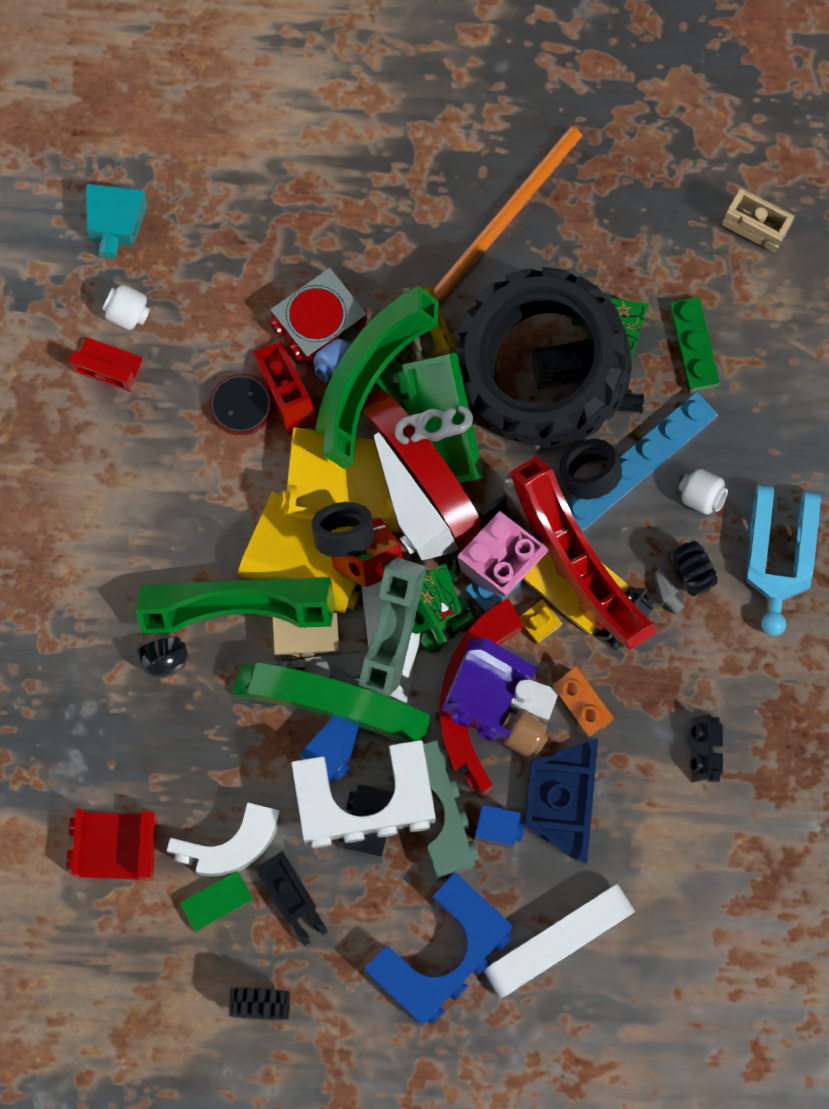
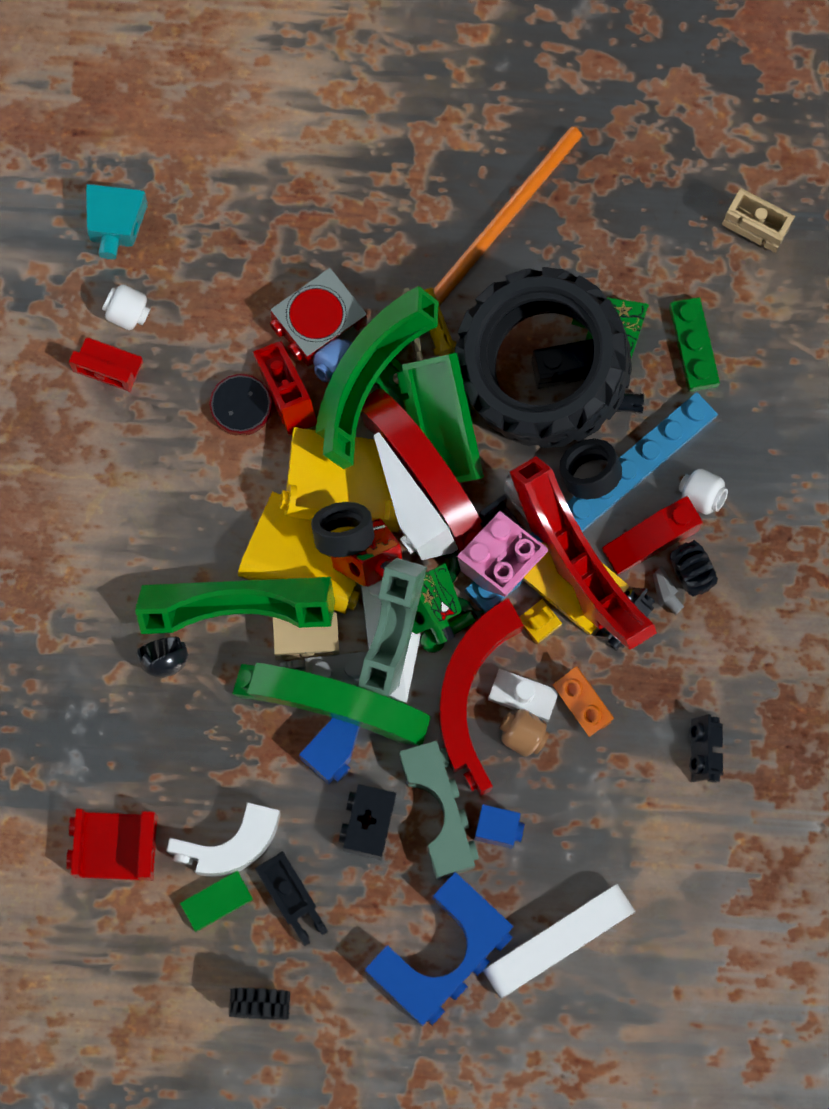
white arch [292,740,436,848] -> none
light grey piece [395,406,473,445] -> none
dark purple panel [441,638,537,741] -> none
dark blue wing [524,738,598,864] -> none
medium azure piece [746,484,821,636] -> none
none -> red slope [601,496,703,575]

